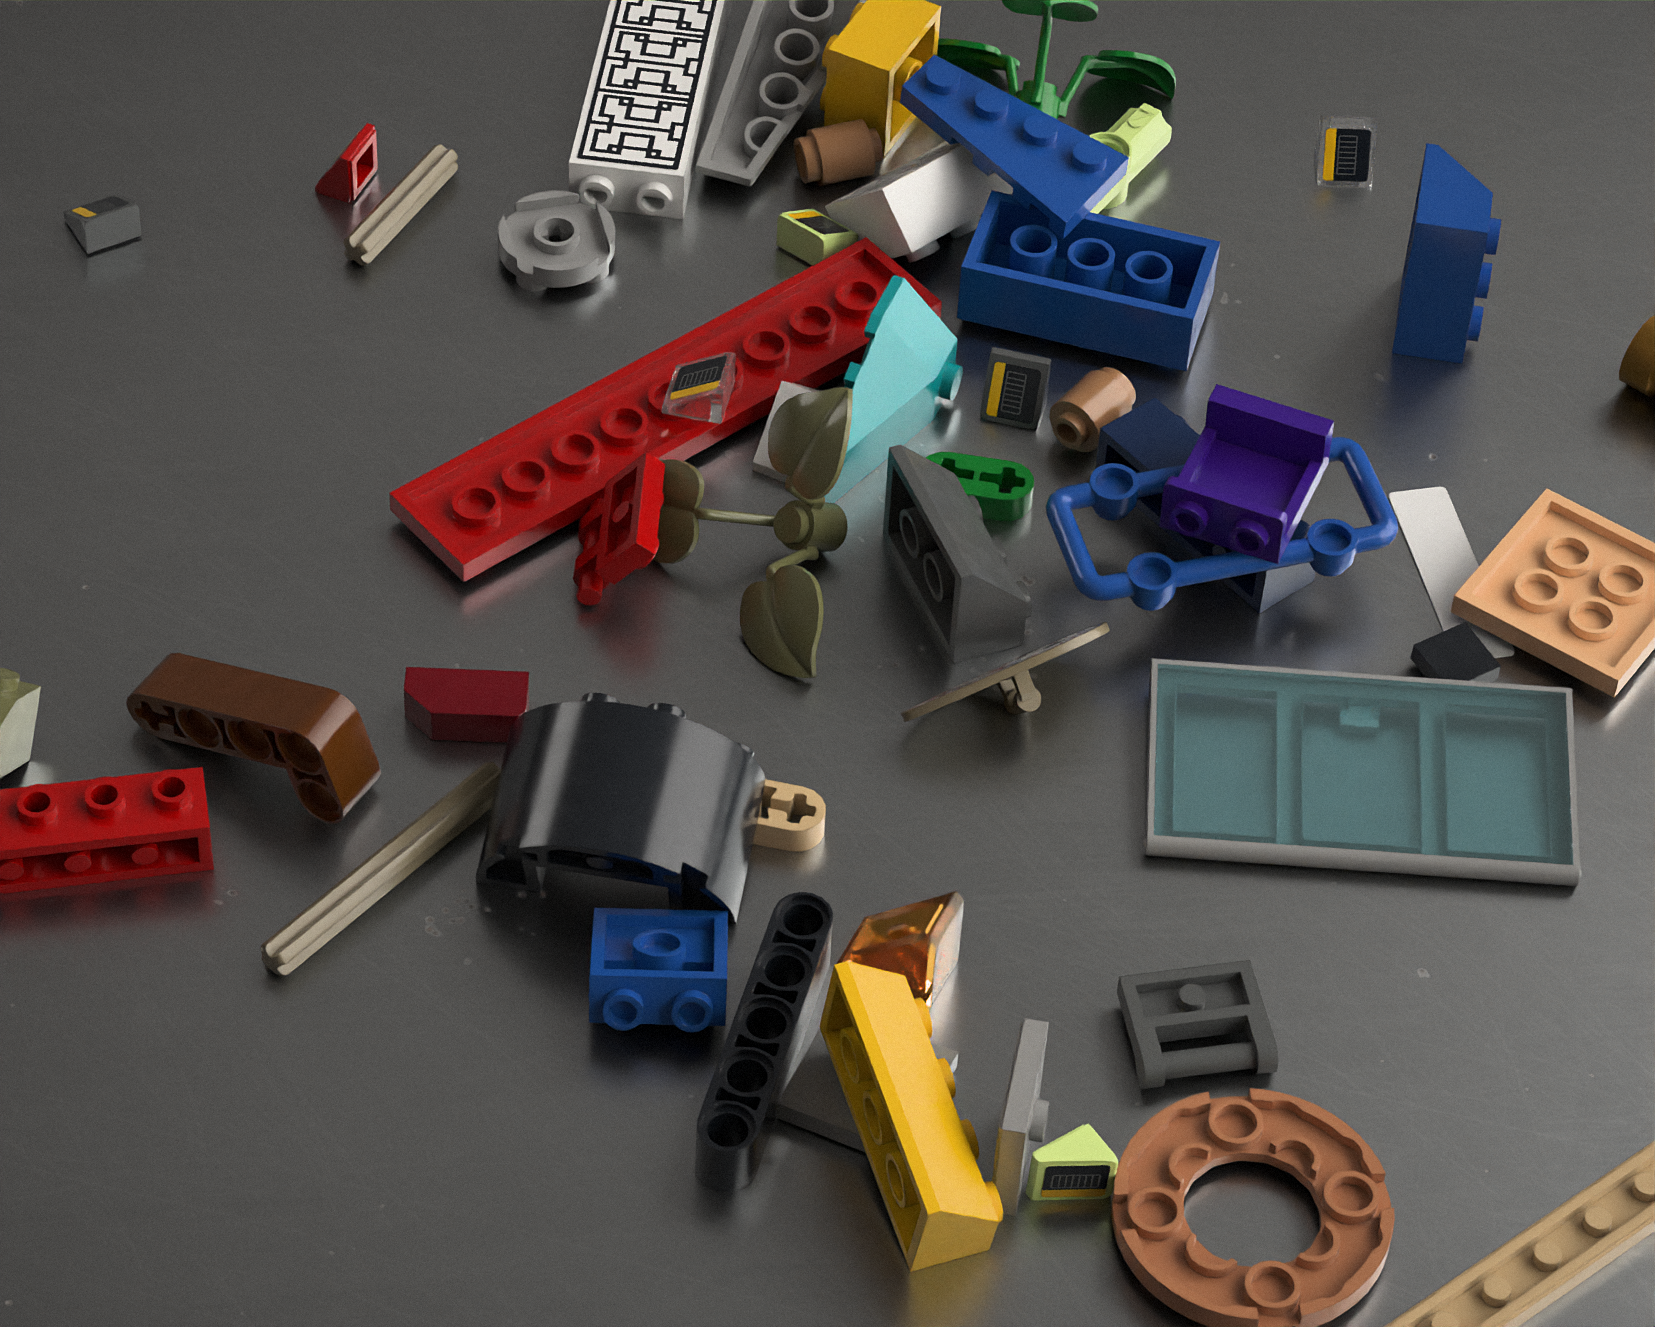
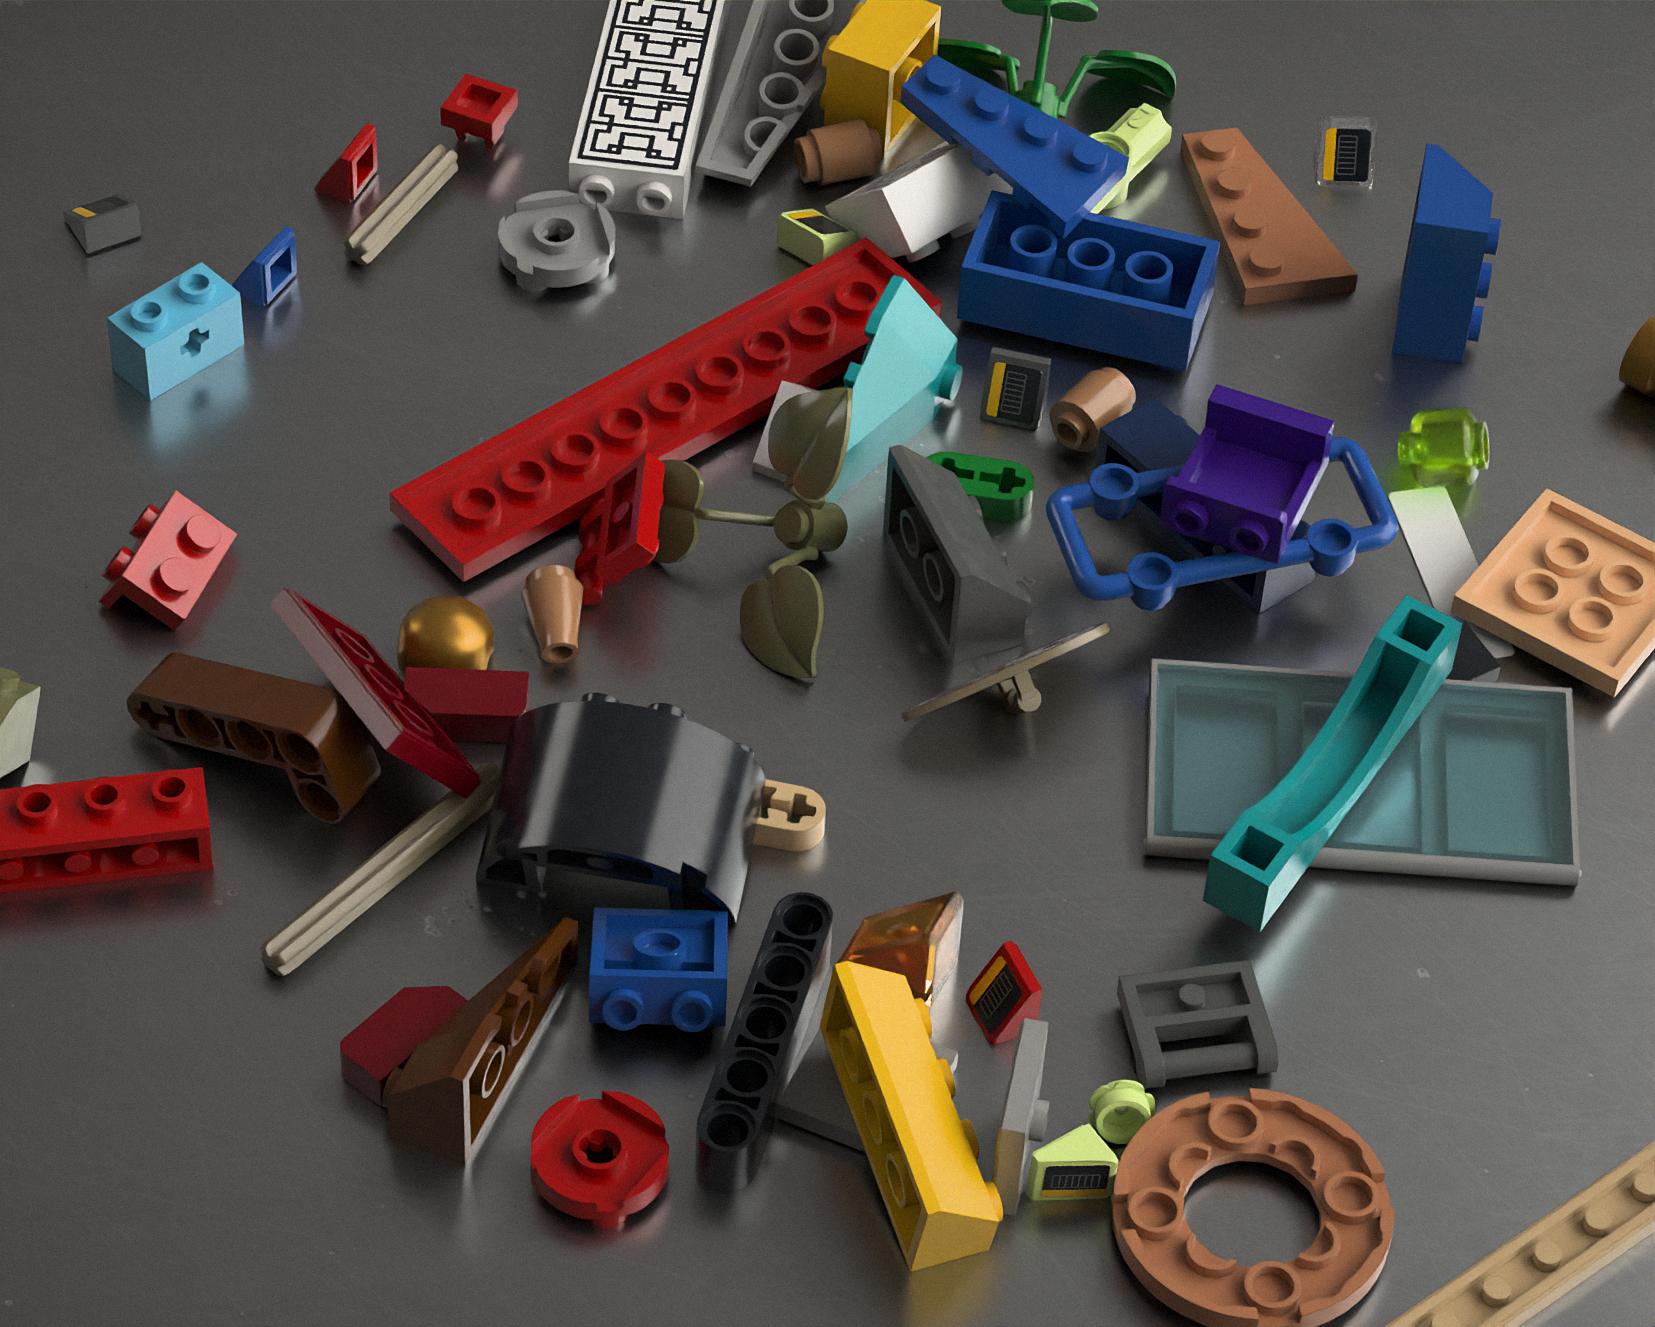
clear slope [662,352,736,424] -> none
none -> bracket [98,490,237,631]
none -> medium azure brick [107,262,244,401]
none -> blue slope [231,226,297,307]
none -> dark red tile [269,588,482,799]
none -> dark red piece [340,986,468,1107]
none -> reddish brown wedge [382,917,578,1165]
none -> pearl gold hair [397,596,495,673]
none -> red tile [440,74,518,150]
none -> medium nougat cone [521,565,584,663]
none -> red plate [531,1091,669,1228]
none -> slope [966,941,1042,1045]
none -> yellowish green plate [1088,1080,1156,1144]
none -> nougat wing [1180,127,1358,306]
none -> teal arch [1203,595,1463,932]
none -> clear neon green head [1398,407,1489,488]

